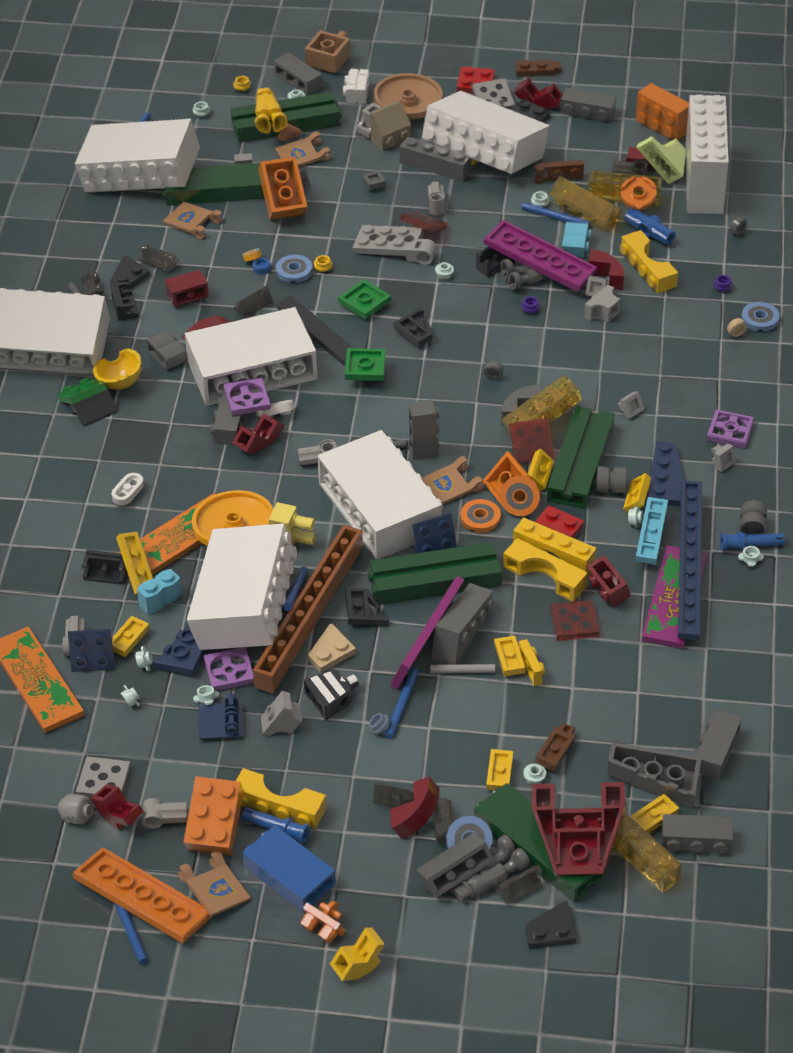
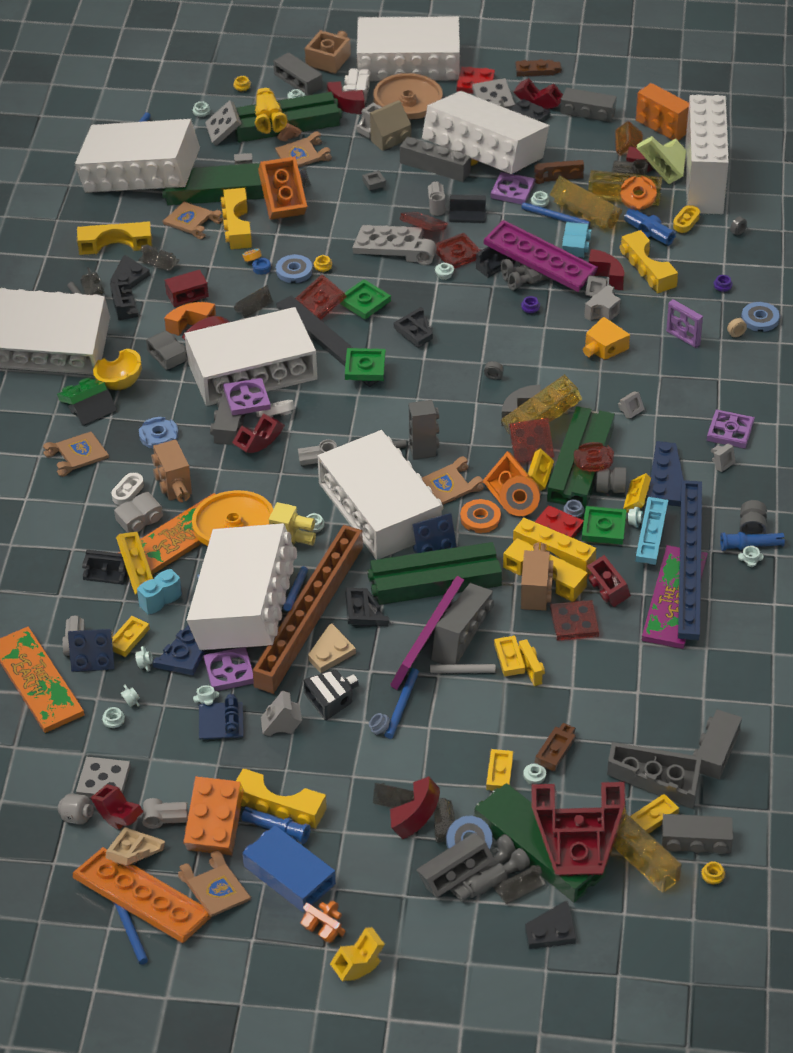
none -> medium nougat flag [43,432,109,477]
none -> yellow arch [77,222,152,255]
none -> light aqua plate [102,707,125,728]
none -> tan wing [105,827,165,866]
none -> light grey brick [114,492,163,533]
none -> medium blue tile [139,417,178,448]
none -> medium nougat brick [151,439,192,502]
none -> orange brick [164,302,216,336]
none -> light grey tile [205,100,241,146]
none -> yellow arch [221,188,252,249]
none -> clear red tile [295,274,347,320]
none -> light aqua plate [307,513,325,532]
none -> dark red brick [327,81,365,114]
none -> white brick [357,17,459,81]
none -> clear red tile [436,233,481,269]
none -> black panel [449,195,486,223]
none -> medium lavender piece [491,172,535,204]
none -> medium nougat brick [521,543,553,611]
none -> sand blue plate [564,500,584,518]
none -> clear red tile [574,442,614,472]
none -> green plate [582,506,627,545]
none -> light orange torso [583,317,630,360]
none -> clear orange panel [615,121,643,156]
none -> medium lavender piece [666,299,703,348]
none -> yellow plate [673,205,700,233]
none -> yellow plate [701,862,725,884]

